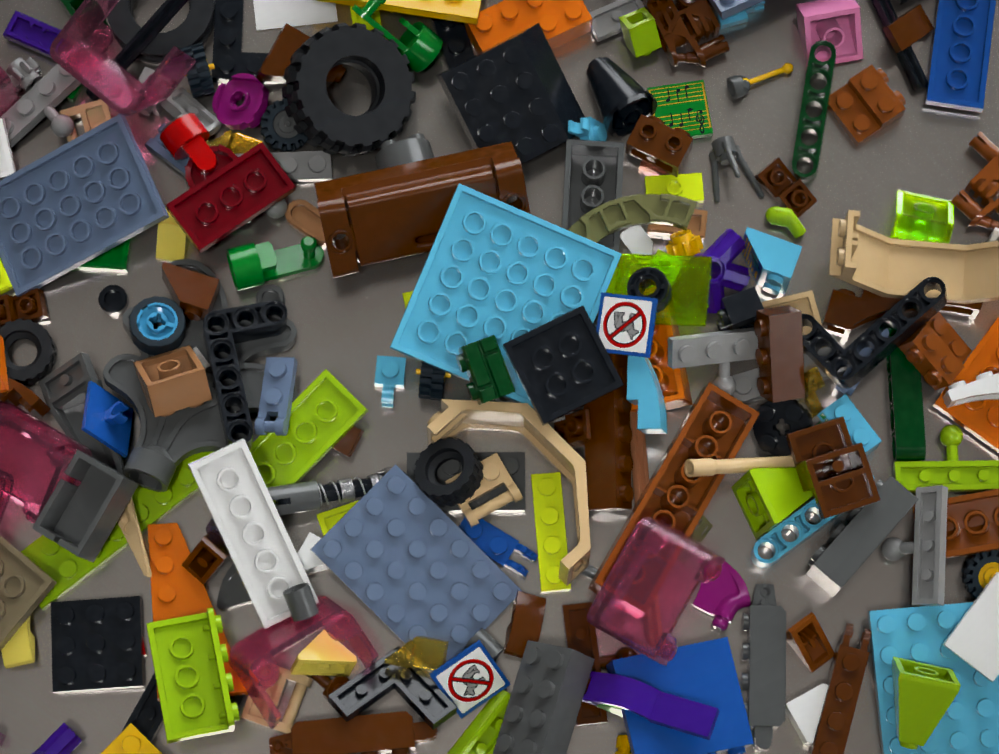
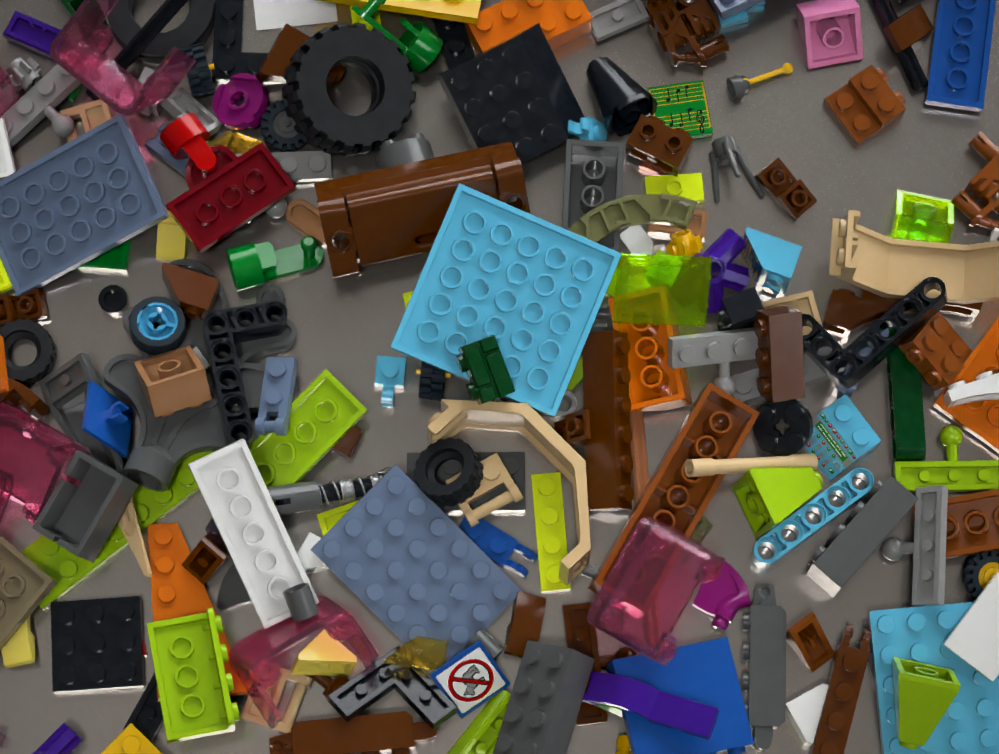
black plate [503,306,624,426] -> none
piece [596,292,658,358] -> none
lime brick [618,7,662,58] -> none
medium azure slope [626,355,667,434] -> none
black wheel [627,267,672,313] -> none
lime arm [766,206,806,238] -> none
reddish brown bracket [785,416,880,519] -> none
dark green beam [792,40,836,183] -> none
clear yellow slope [803,366,826,416] -> none

